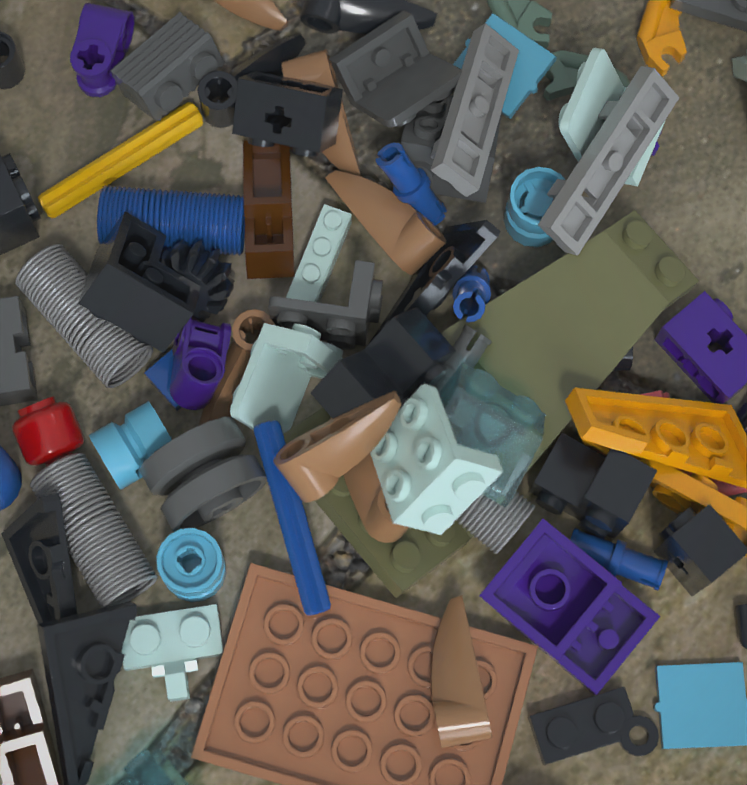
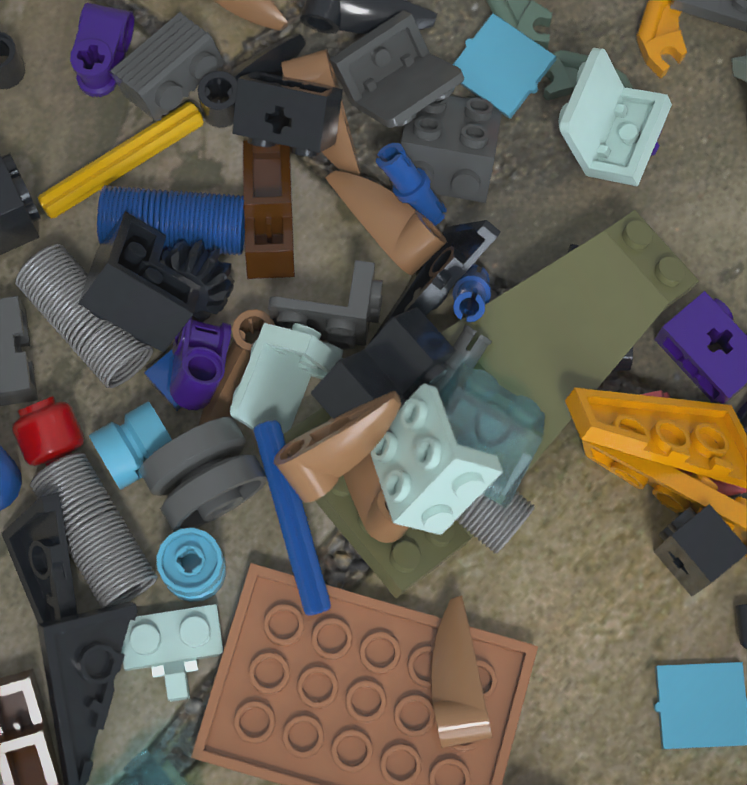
light aqua piece [286,204,352,303] -> none
light grey hinge [430,23,519,197] -> none
dark purple slope [479,519,660,695] -> none
medium azure wheel [504,167,565,247] -> none
black hinge [528,686,659,766] -> none
black brick [529,433,657,539] -> none
light grey hinge [538,66,679,256] -> none
blue pin [570,528,668,591] -> none

